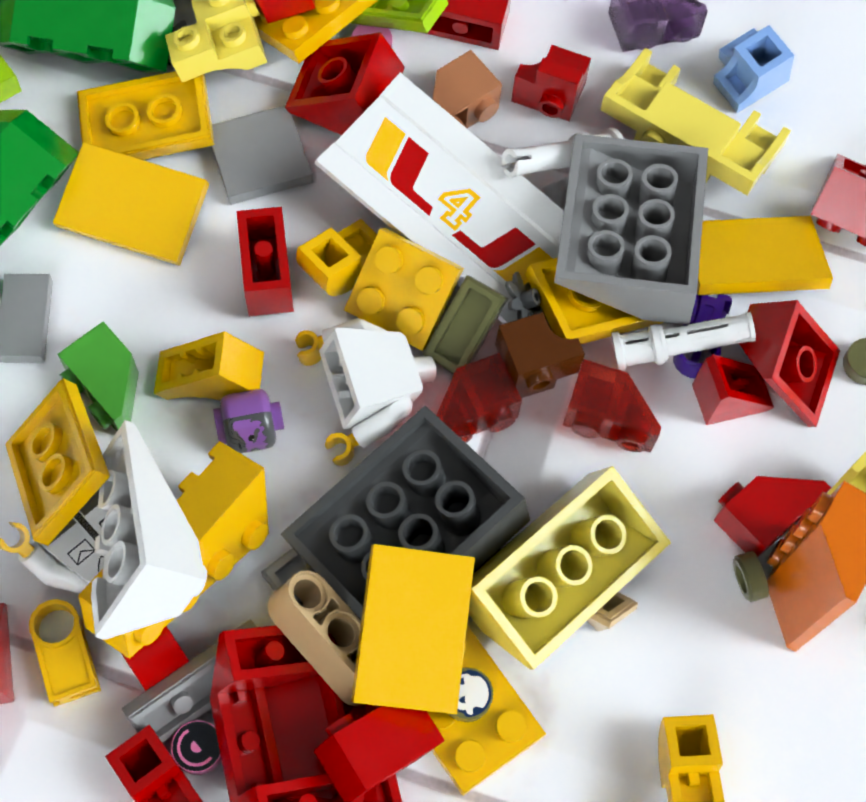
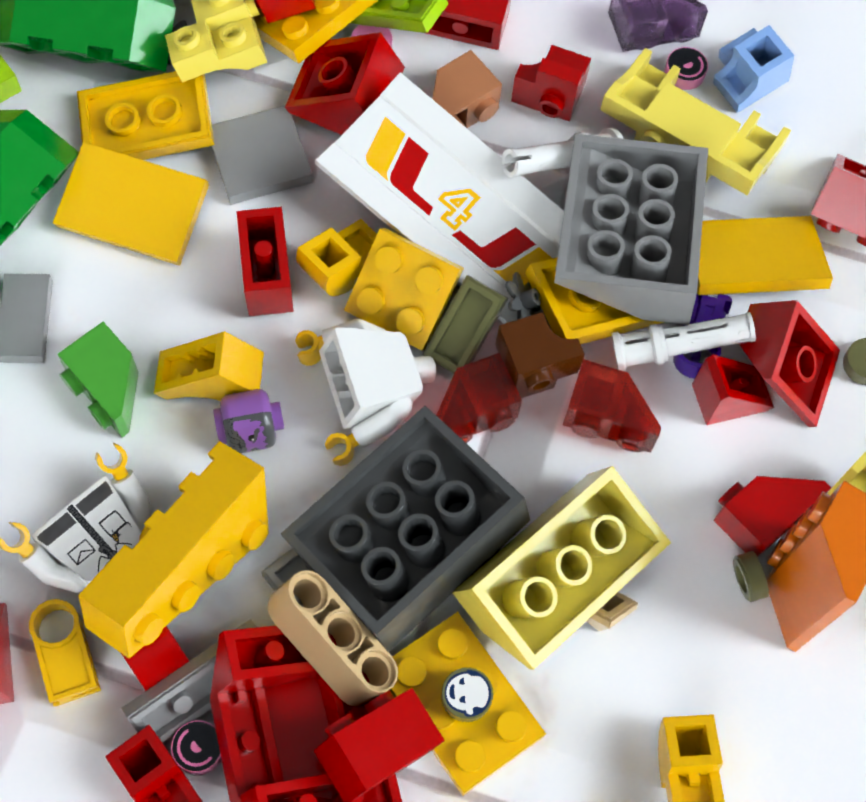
yellow tile [5,378,110,546] -> none
white wedge [91,420,207,640] -> none
yellow tile [351,544,475,714] -> none
none -> black tile [664,47,708,90]

